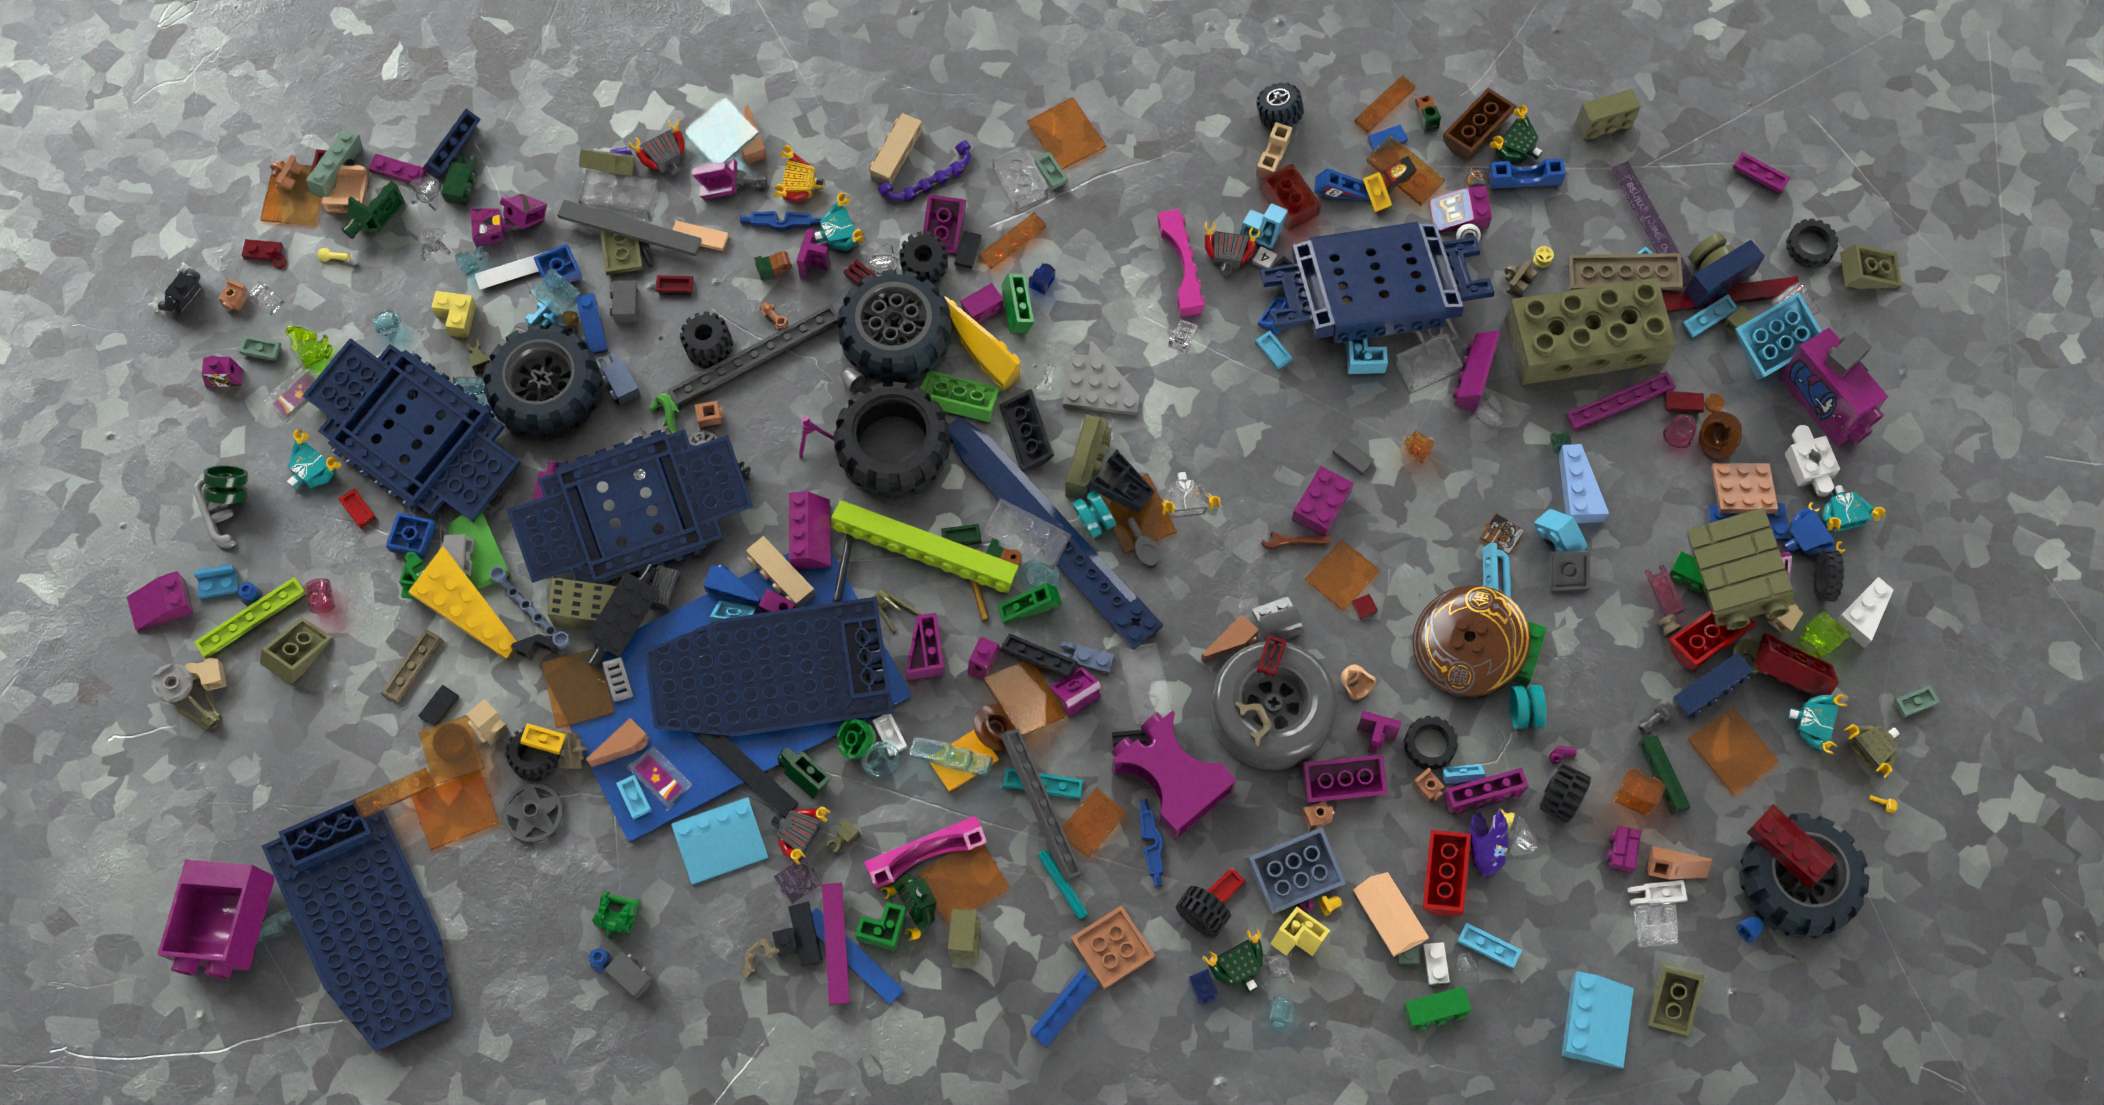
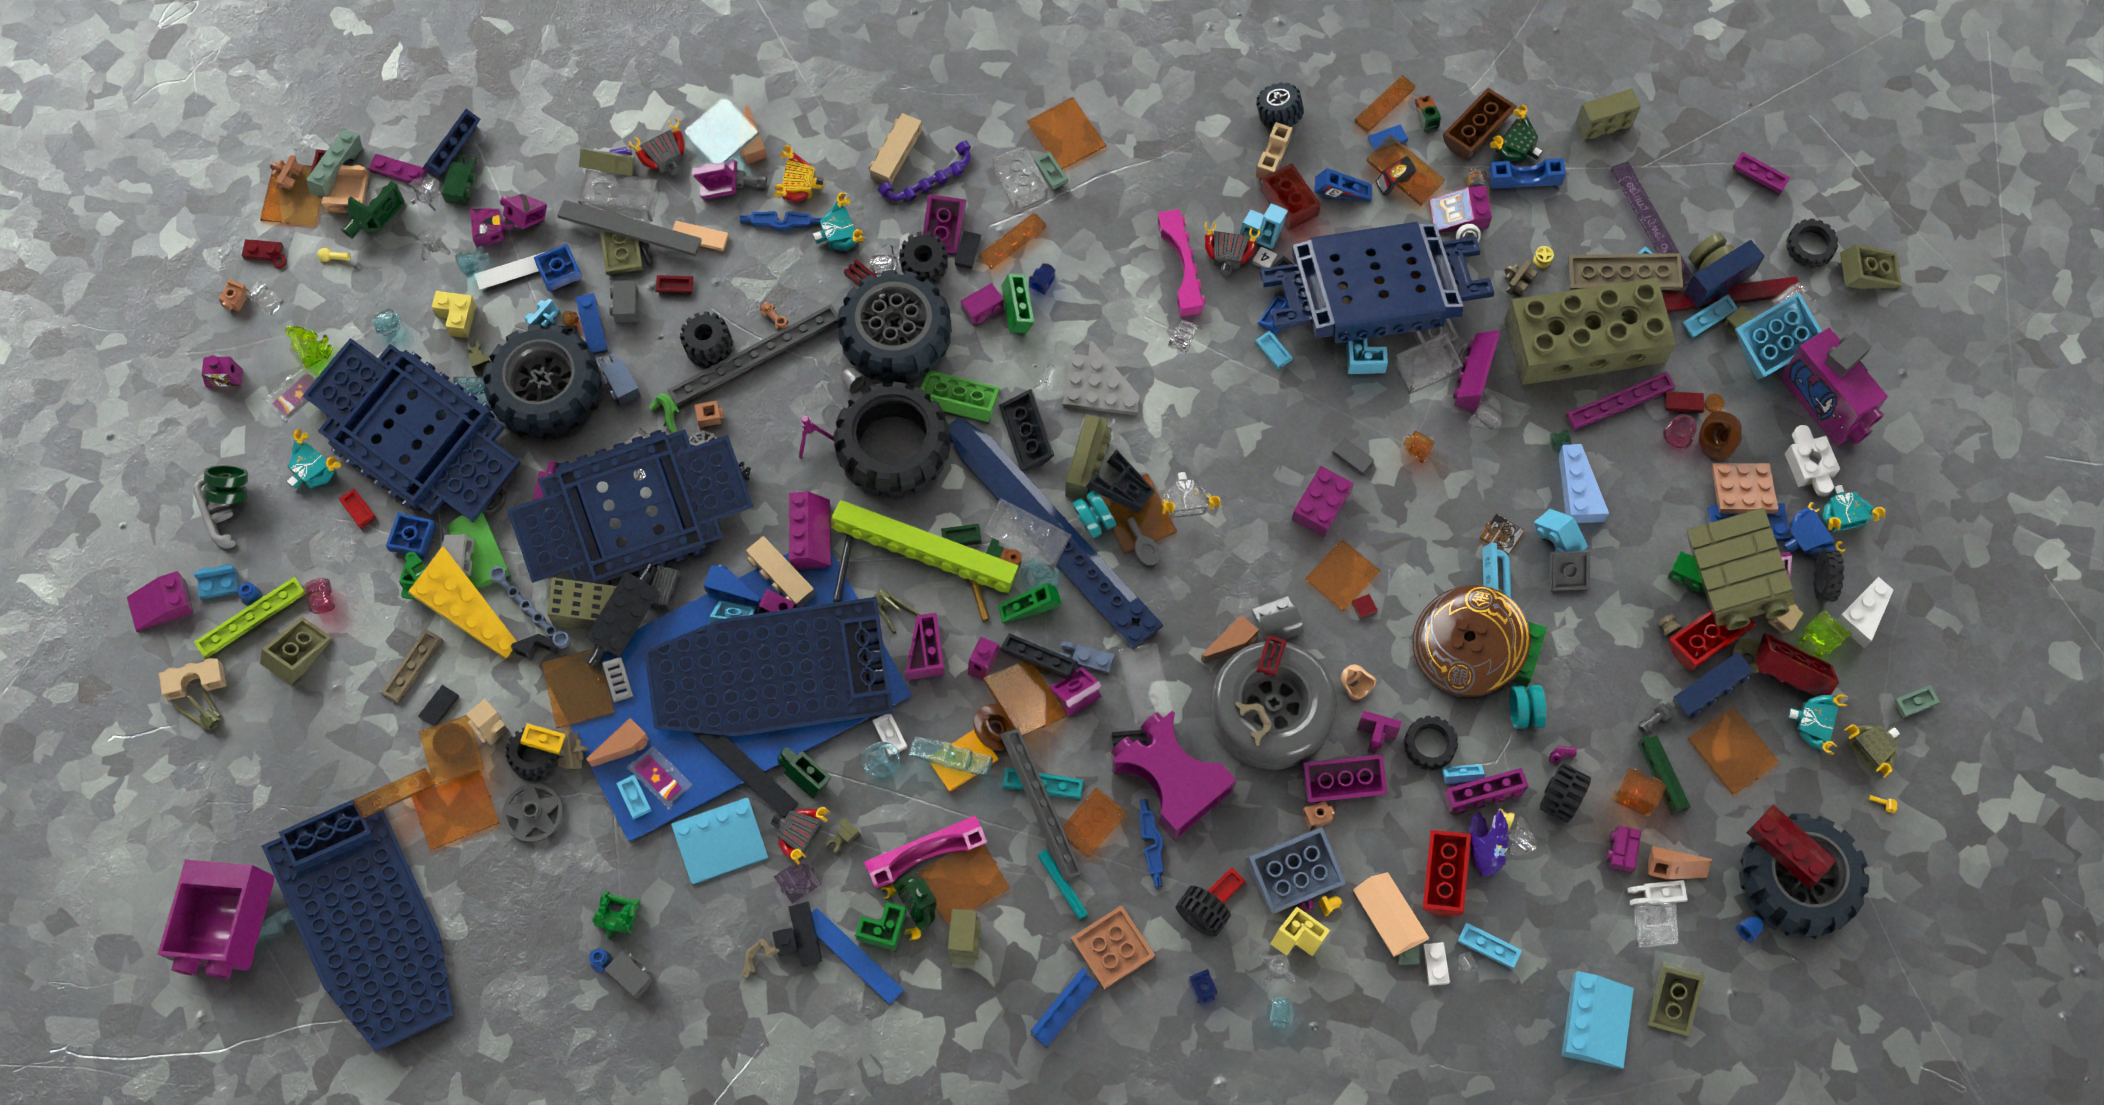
black torso [148,262,202,314] -> none
light grey plate [151,664,193,703] -> none
sand green plate [239,335,282,361] -> none
clear light blue hinge [529,268,581,317] -> none
leg [754,251,792,280] -> none
magenta bracket [796,229,830,279] -> none
magenta tile [822,882,850,1006] -> none
green cylinder [837,719,876,759] -> none
yellow wedge [944,297,1021,392] -> none
dark green torso [1202,927,1263,993] -> none
copper piece [1261,531,1331,550] -> none
yellow plate [1363,172,1393,213] -> none
green brick [1403,986,1471,1031] -> none
nougat brick [1412,768,1445,803] -> none
clear pink hinge [1645,564,1685,617] -> none

